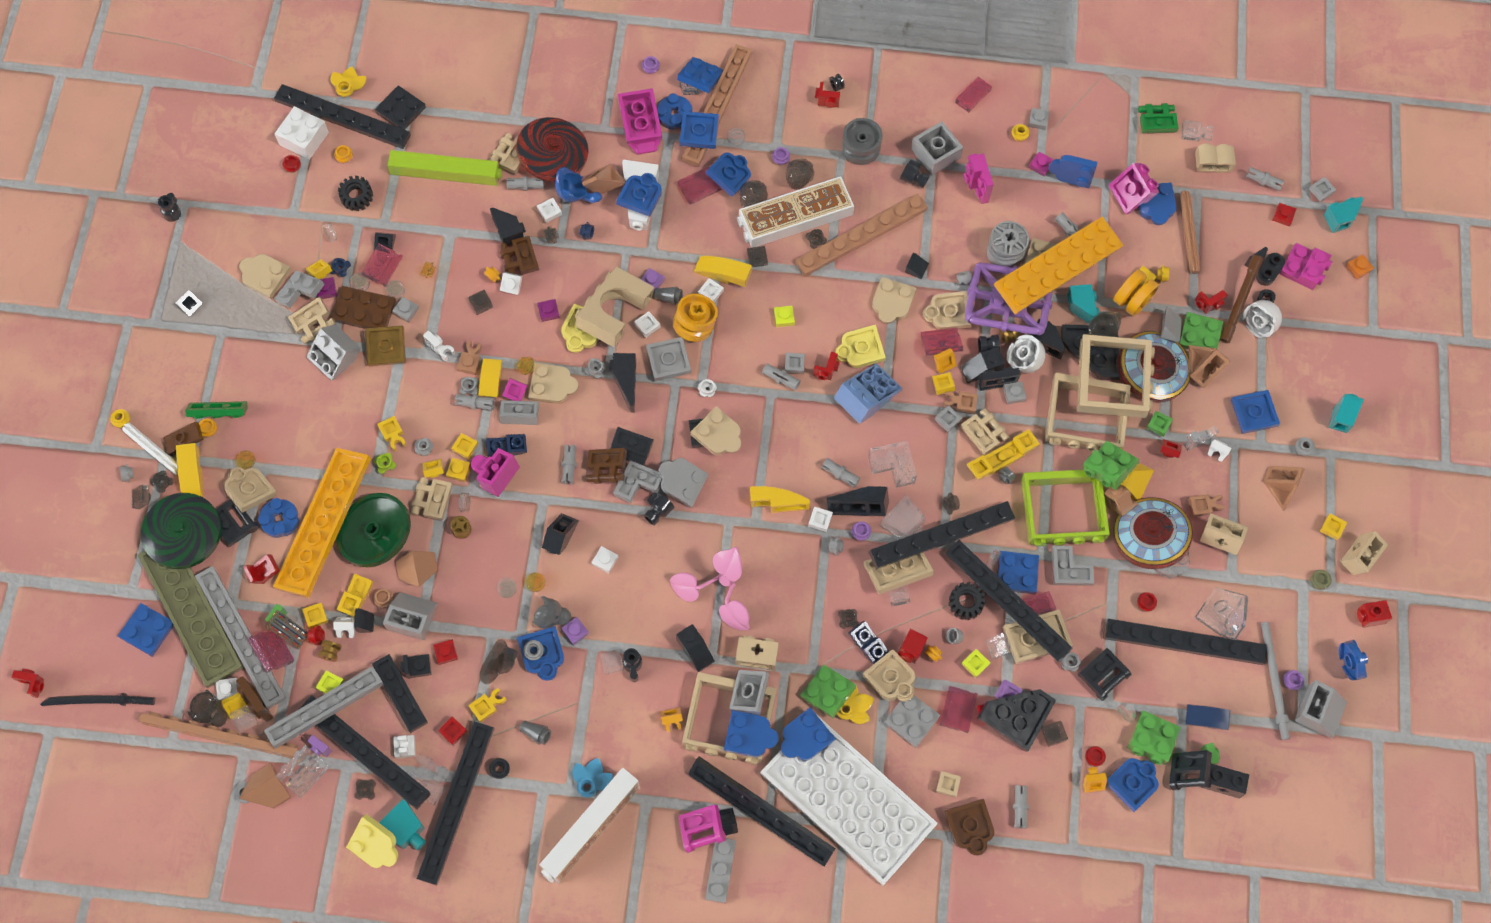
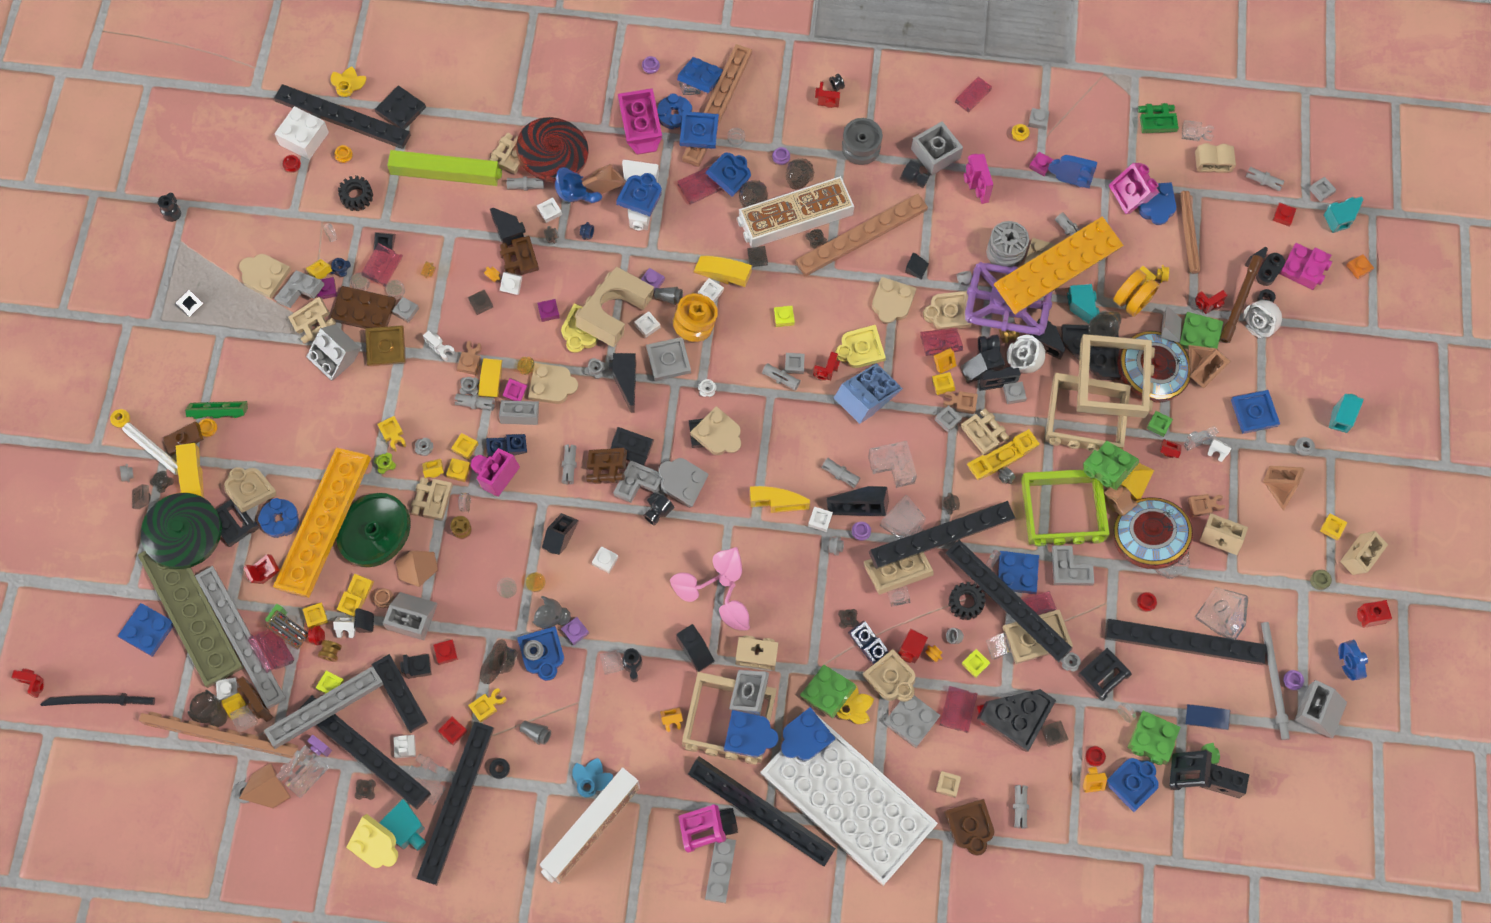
clear yellow plate [236,450,256,469] -> none
medium lavender plate [995,679,1023,699] -> none

